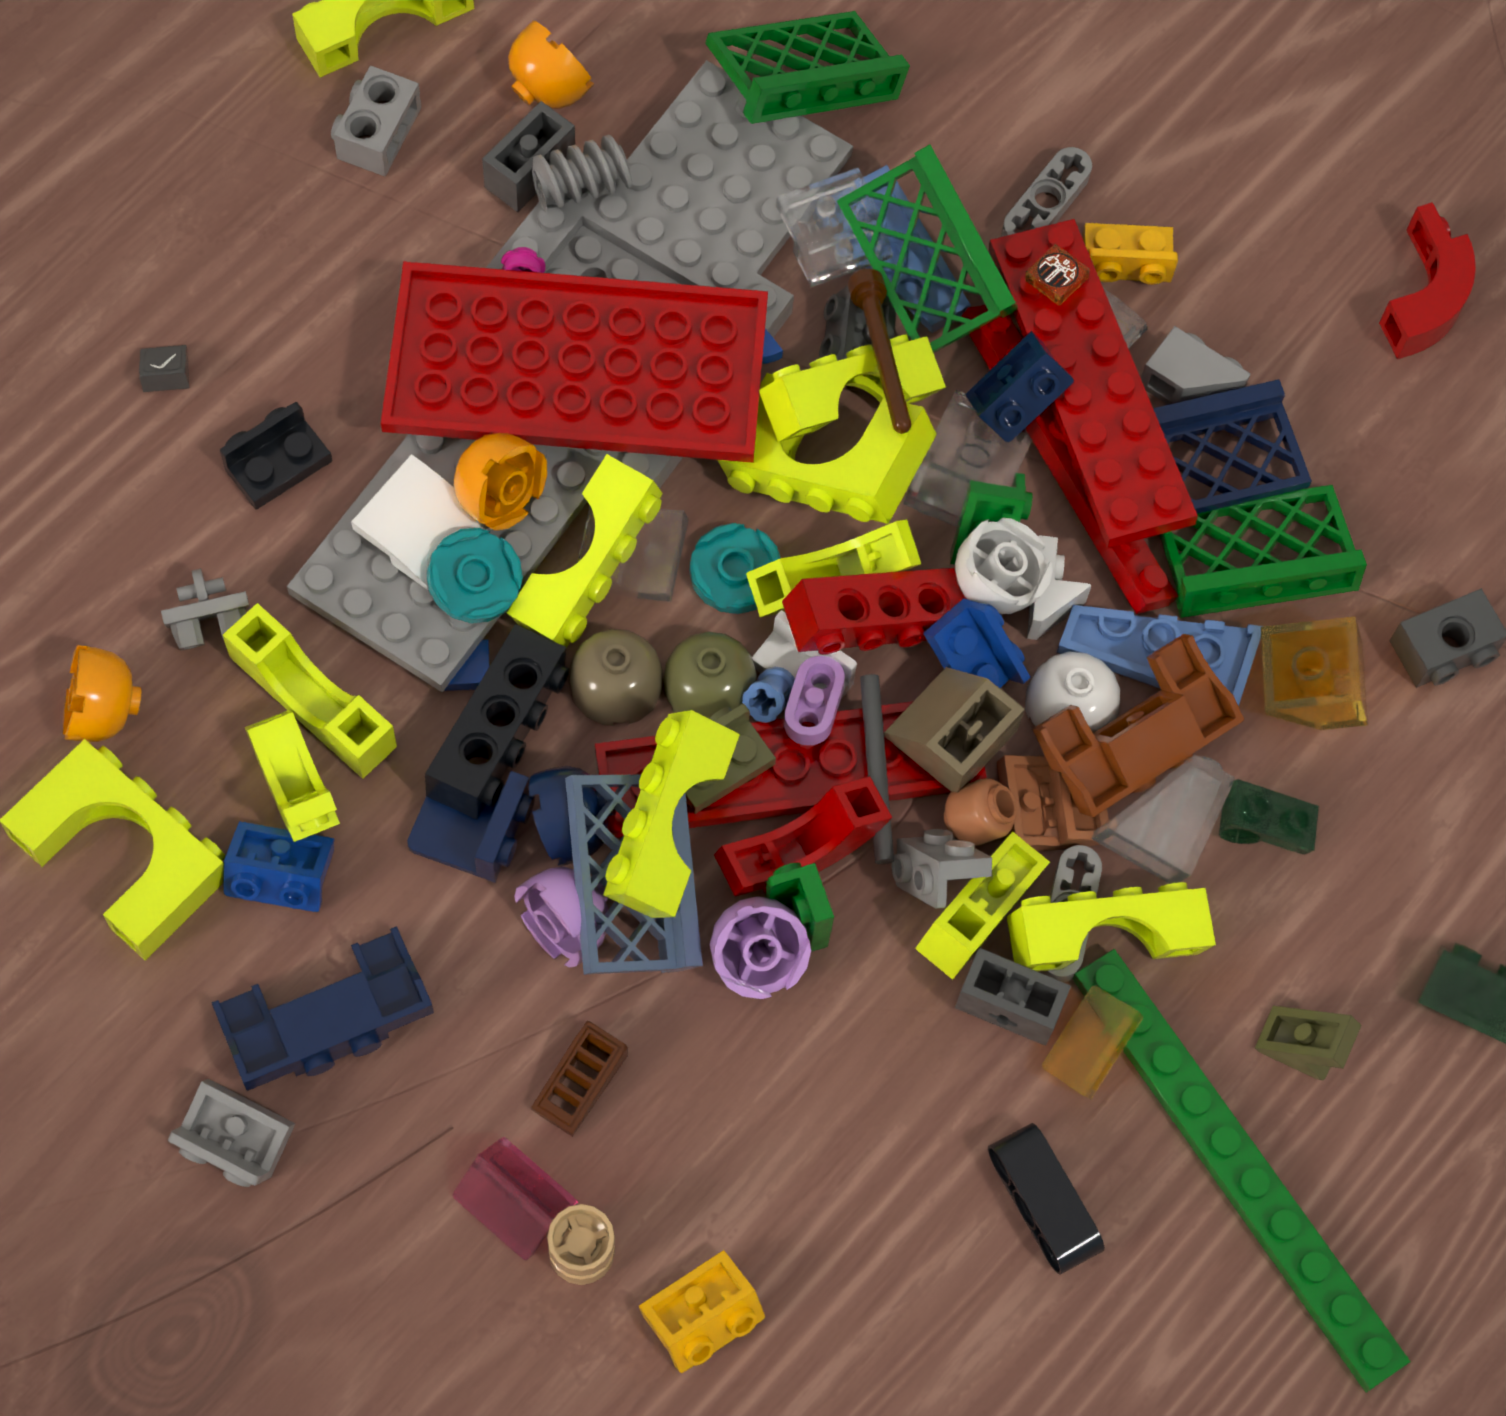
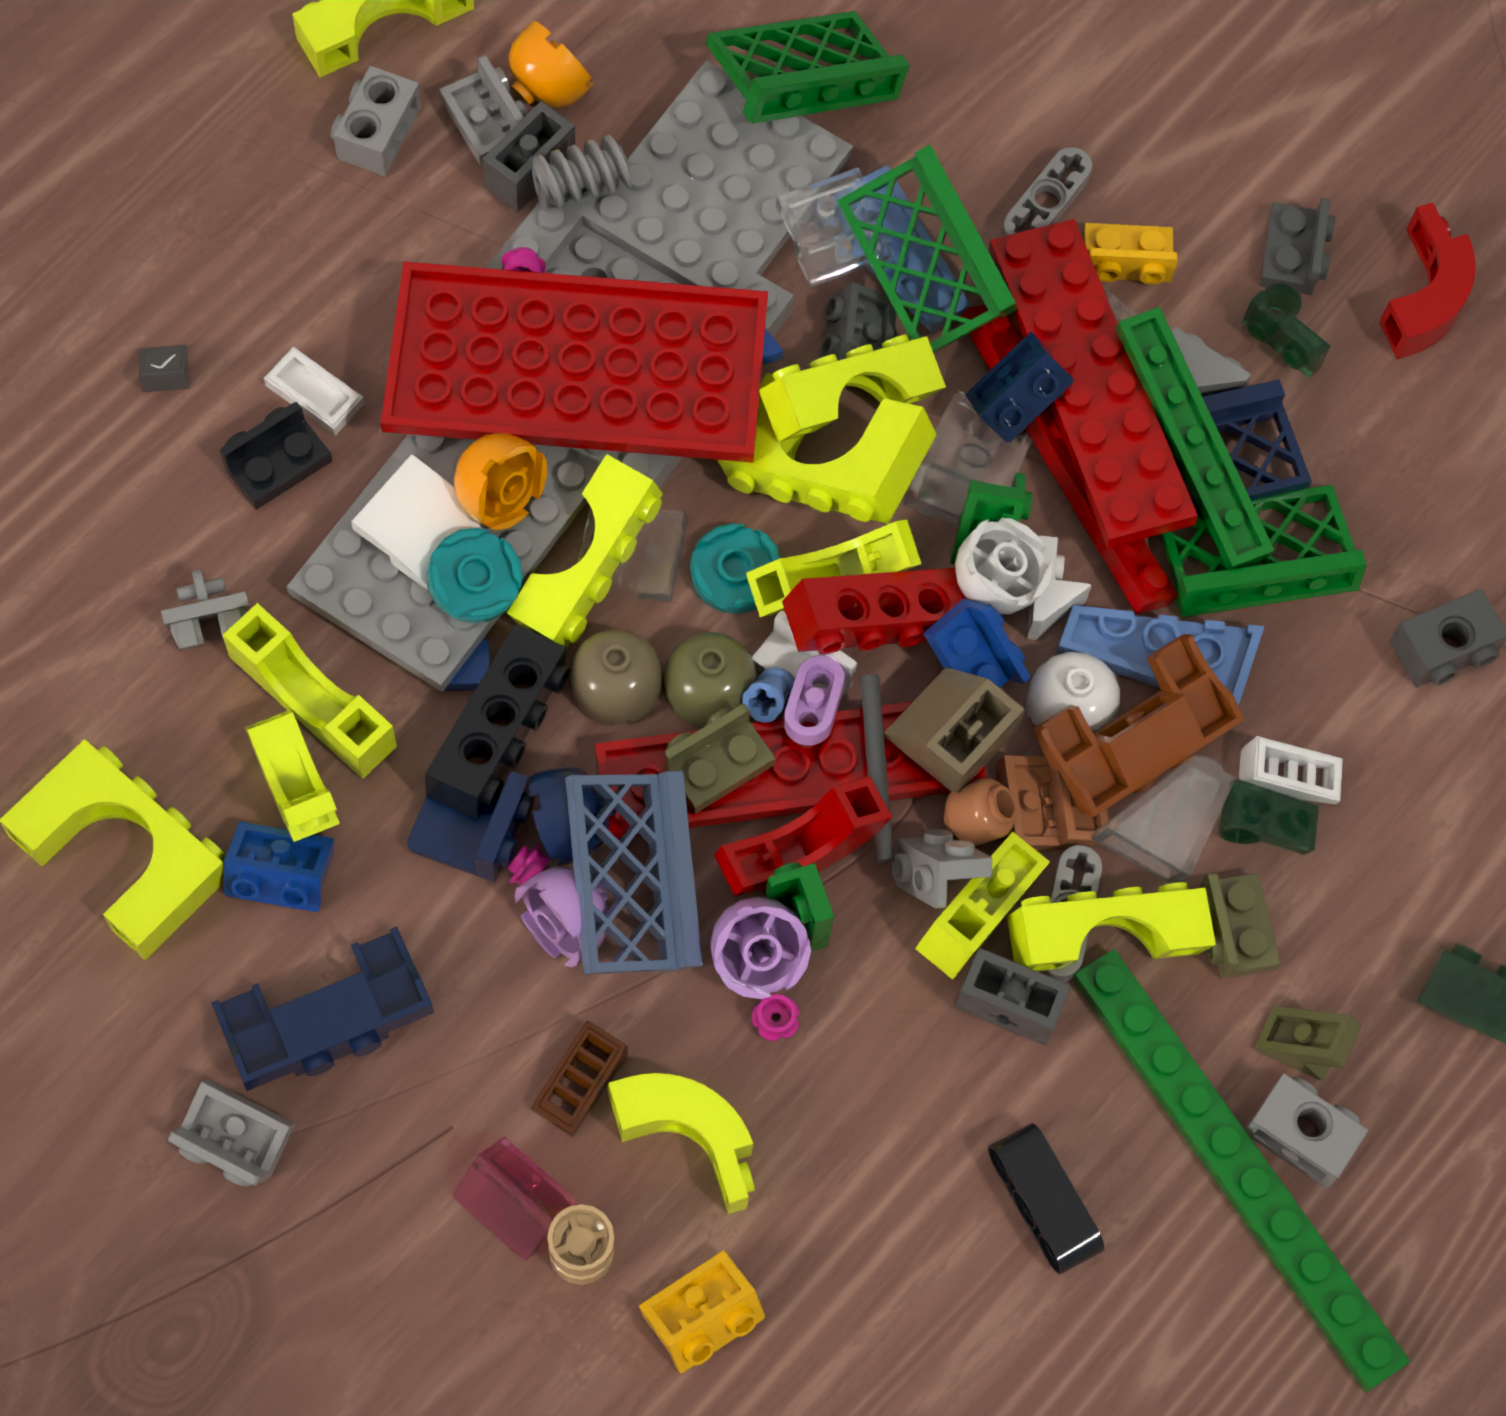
light orange cylinder [63,645,141,742] -> none
neon yellow arch [603,710,740,918] -> none
reddish brown piece [848,269,911,434] -> none
clear orange tile [1025,244,1090,306] -> none
clear yellow panel [1042,986,1144,1099] -> none
clear yellow slope [1261,616,1368,730] -> none
none -> white tile [264,347,365,436]
none -> light grey bracket [439,55,528,165]
none -> dark pink plate [507,844,550,885]
none -> neon yellow arch [608,1073,755,1214]
none -> dark pink plate [751,994,800,1041]
none -> green plate [1115,306,1275,570]
none -> olive bracket [1199,872,1280,979]
none -> white slope [1238,736,1343,805]
none -> clear green plate [1242,283,1330,378]
none -> light grey brick [1245,1073,1369,1189]
none -> dark grey bracket [1259,197,1335,295]

